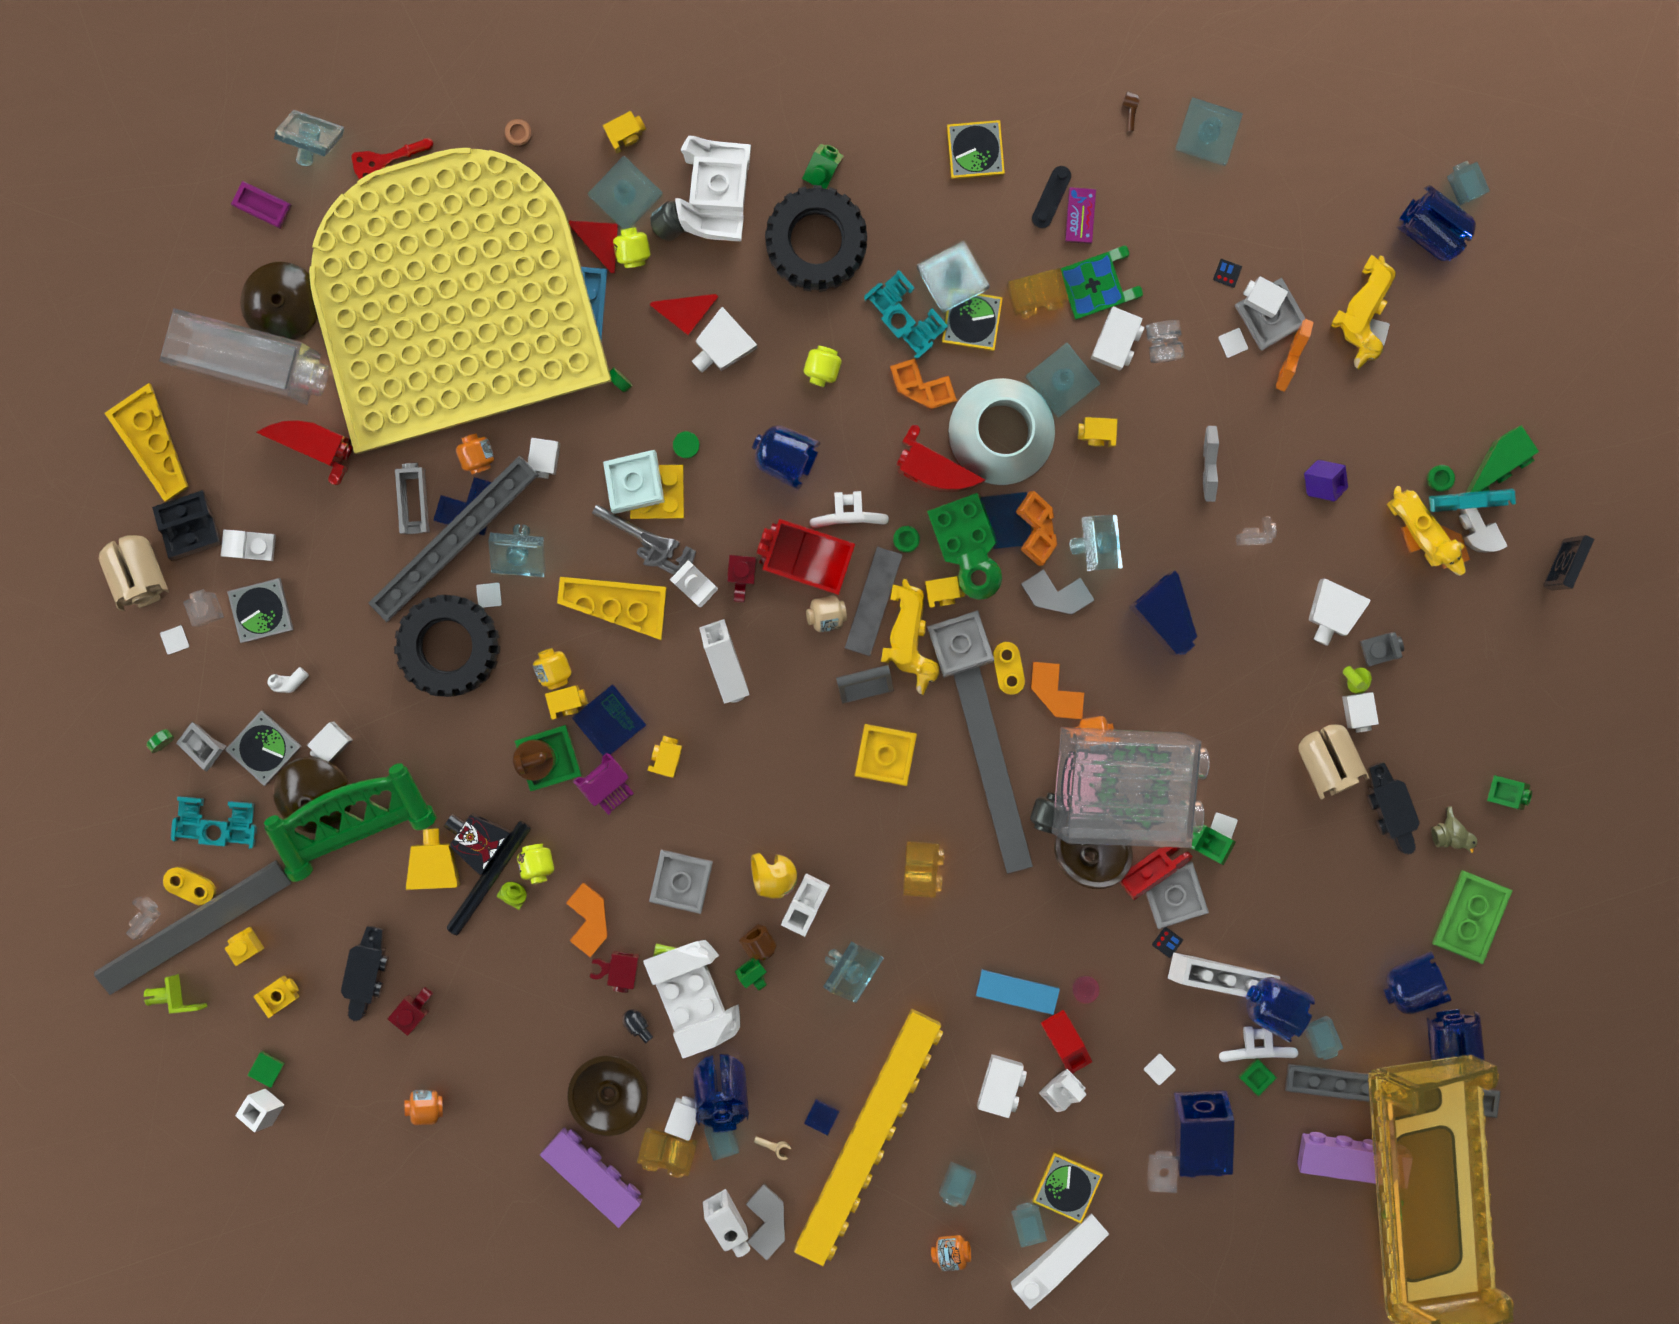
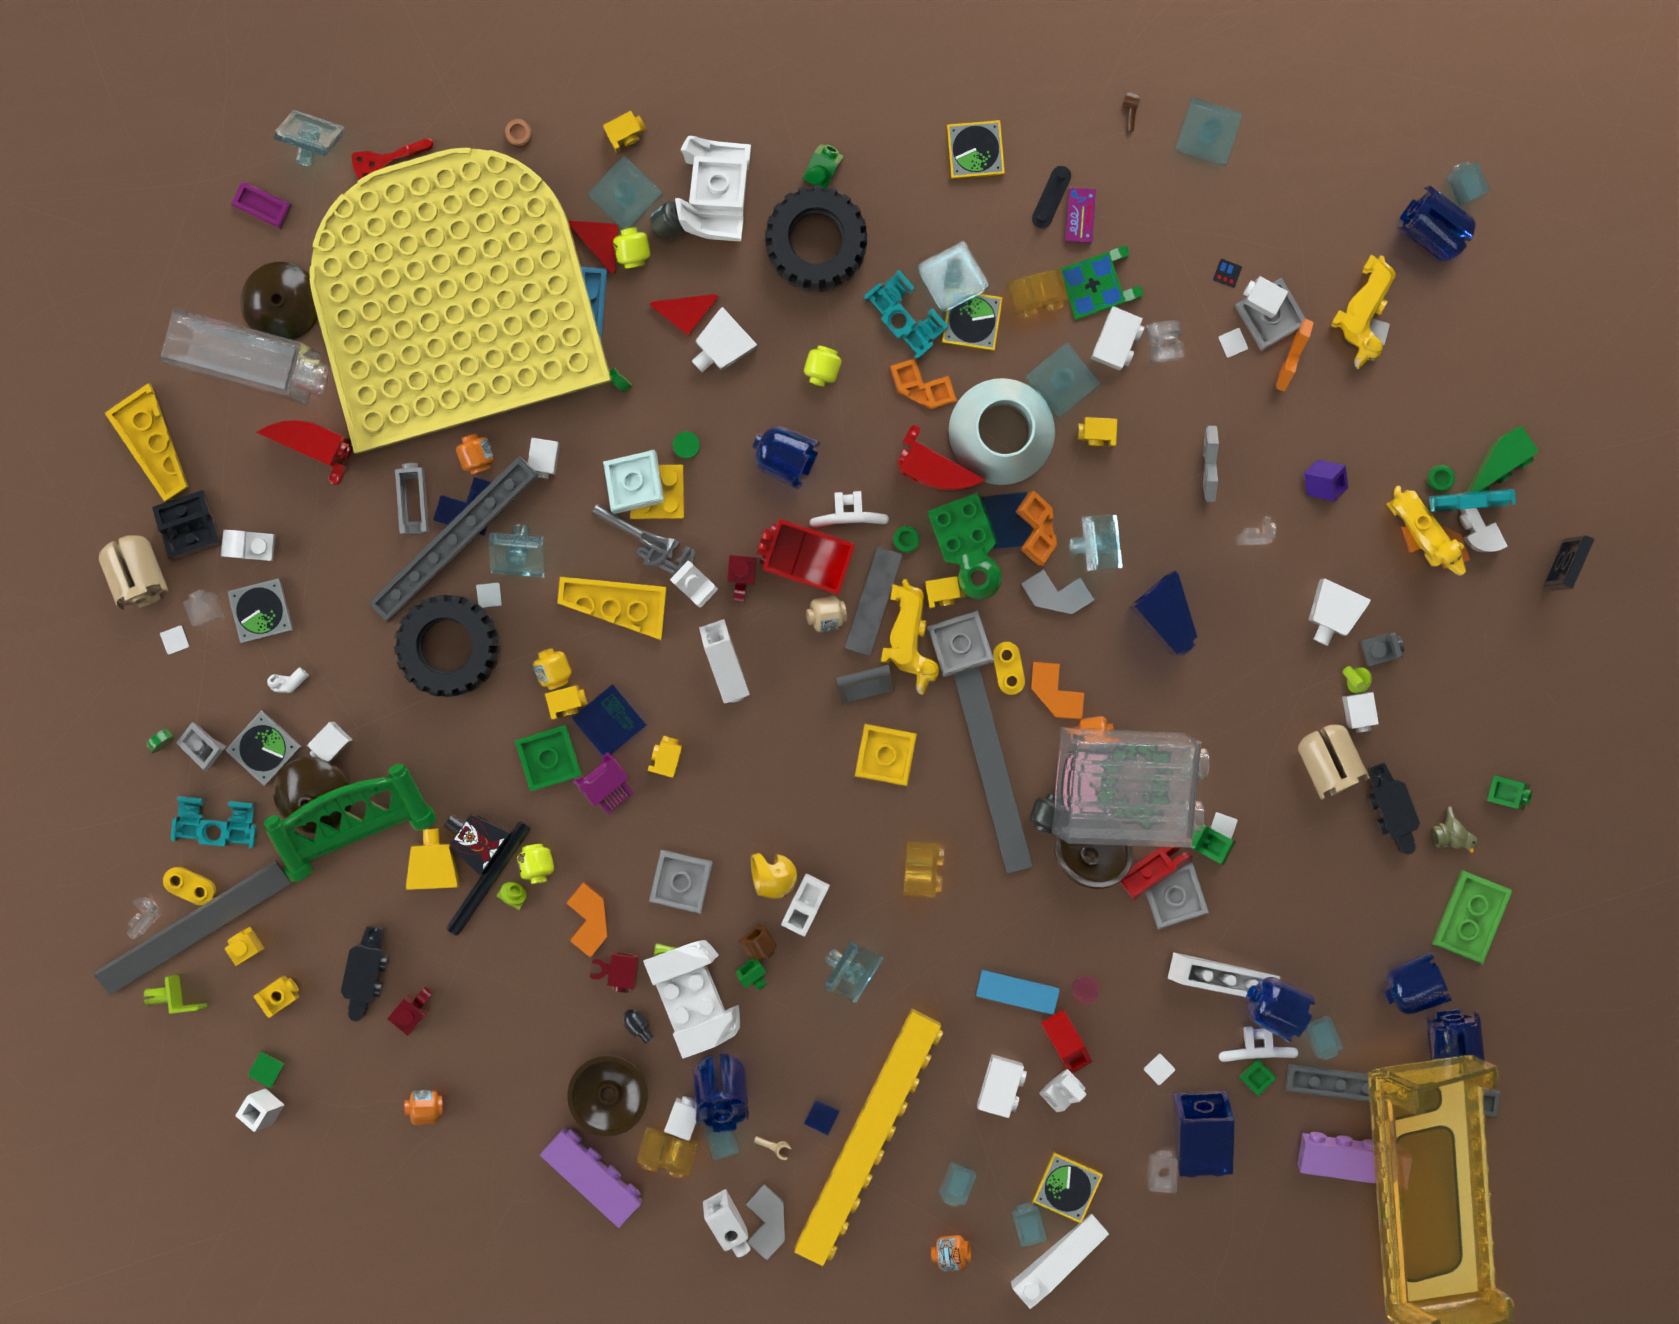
reddish brown piece [513,740,556,781] -> none
black sticker [1152,927,1183,958] -> none

